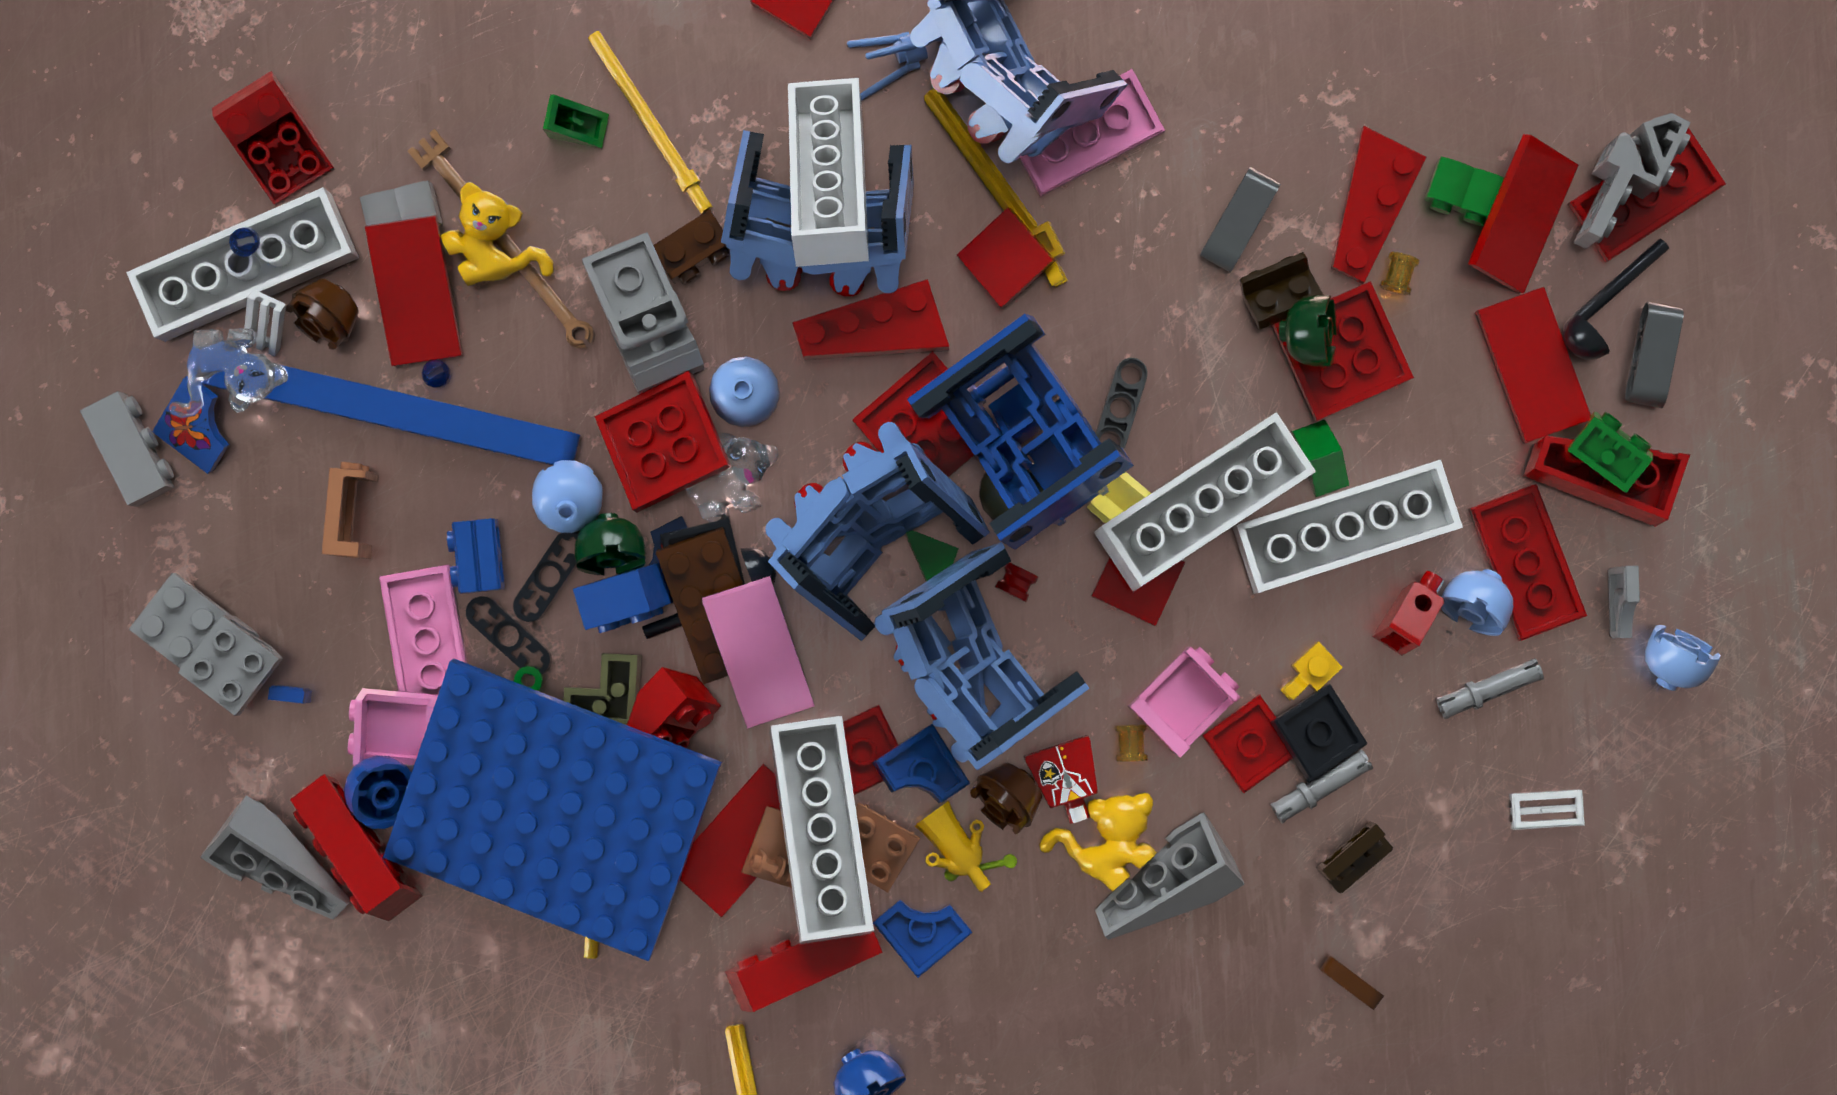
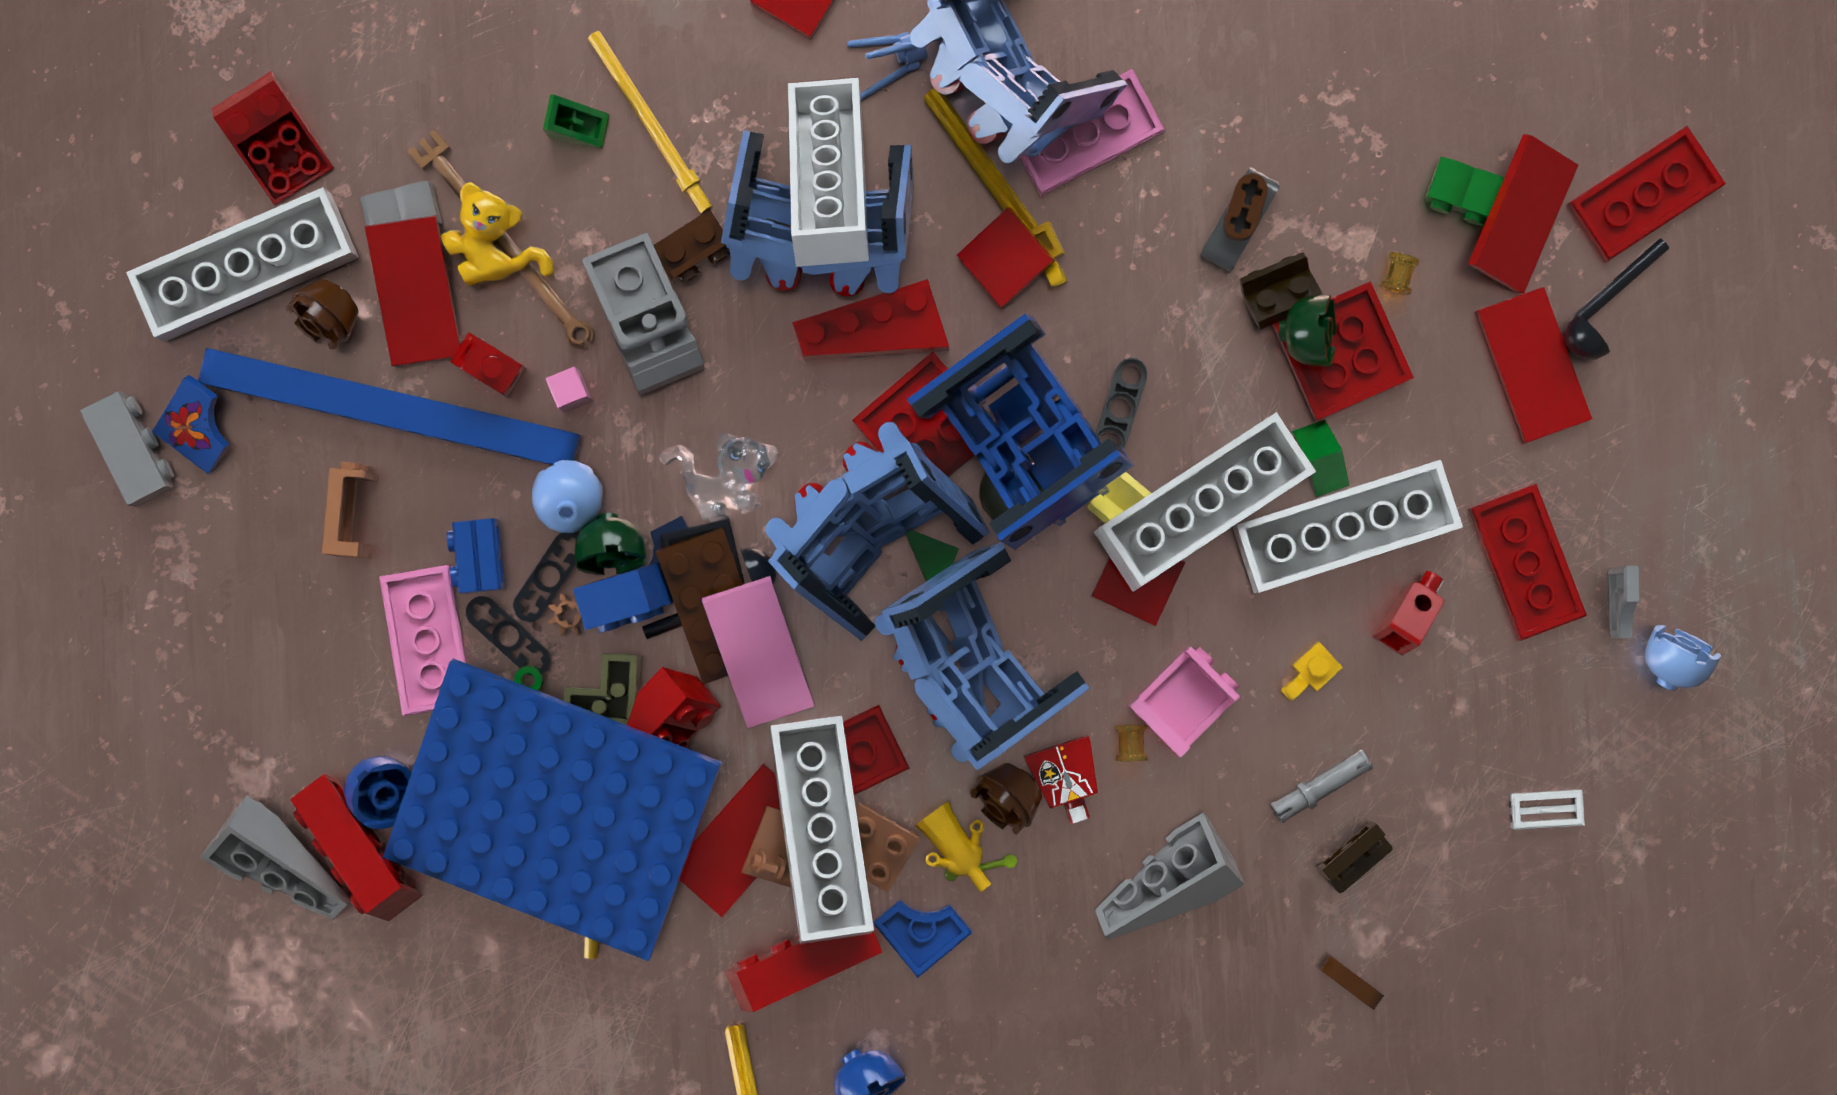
light grey piece [129,573,283,716] -> none
clear animal [169,328,288,418] -> none
clear blue hinge [229,227,260,257] -> none
white tile [243,290,286,357] -> none
blue tile [268,685,312,704] -> none
bright pink panel [348,688,438,766] -> none
clear blue hinge [422,360,451,389] -> none
red plate [594,371,731,513] -> none
light blue cylinder [709,356,780,428] -> none
blue tile [872,724,970,803] -> none
red wheel [995,562,1038,602] -> none
yellow animal [1039,793,1157,891] -> none
red tile [1201,694,1293,793] -> none
black tile [1270,684,1368,782] -> none
red wing [1331,126,1427,284] -> none
light grey pin [1436,658,1544,719] -> none
light blue cylinder [1441,569,1513,636] -> none
red wedge [1523,436,1691,527] -> none
green bracket [1568,411,1653,493] -> none
light grey piece [1574,113,1691,249] -> none
dark grey beam [1625,301,1684,408] -> none
none -> red torso [450,332,526,398]
none -> bright pink piece [545,366,593,412]
none -> nougat gear [548,594,583,636]
none -> reddish brown beam [1223,173,1268,241]

